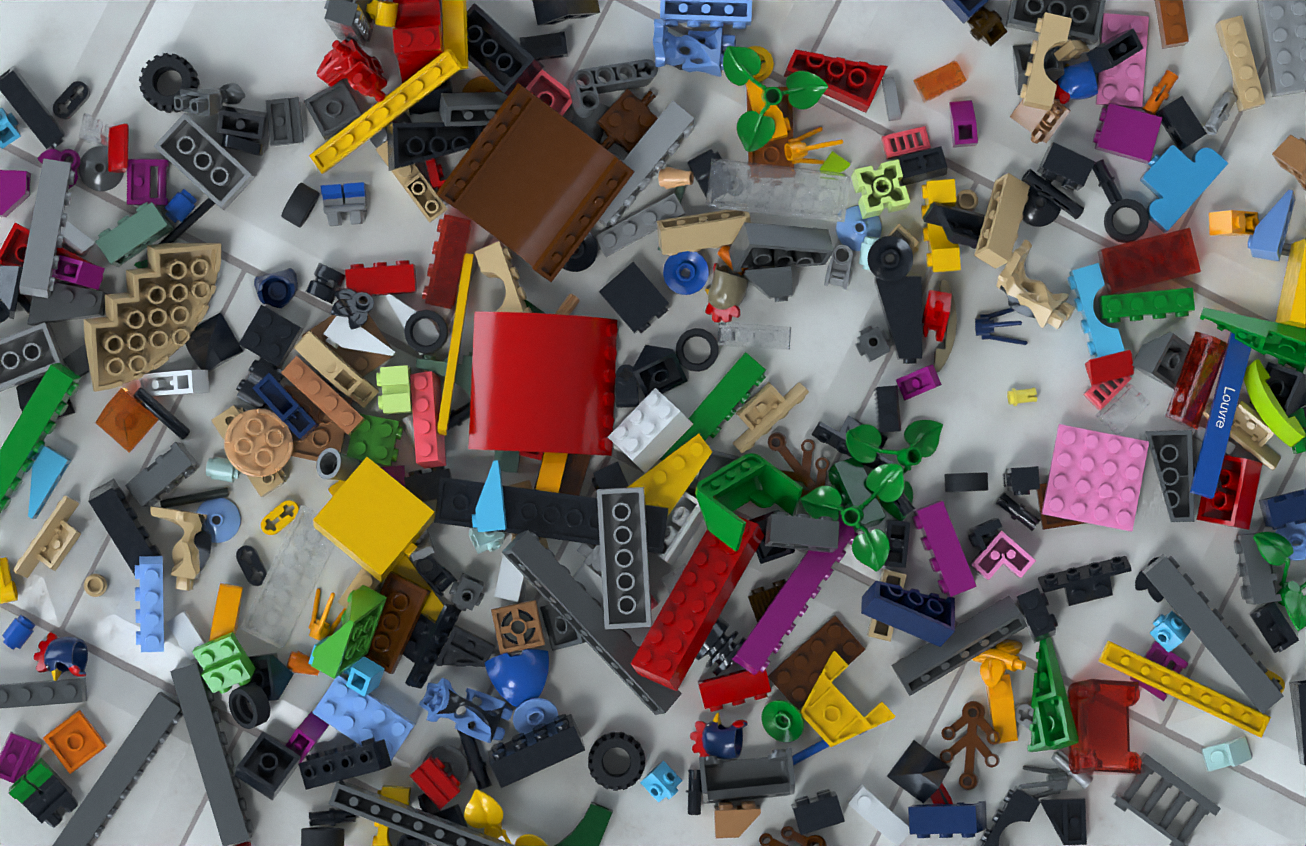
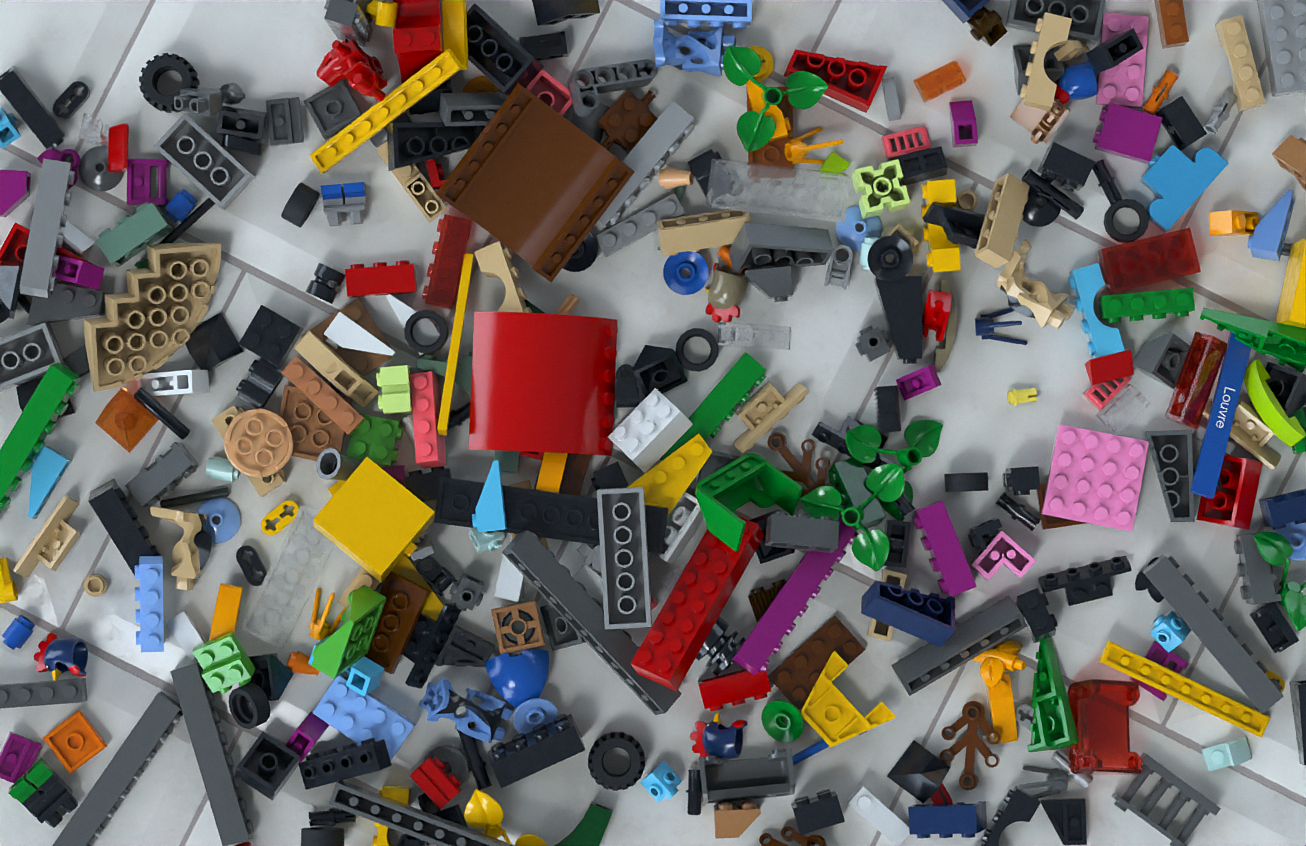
dark blue slope [253,373,319,441] -> none
dark blue hair [254,268,298,309] -> none
black plate [331,288,374,330] -> none
black brick [599,262,669,334] -> none

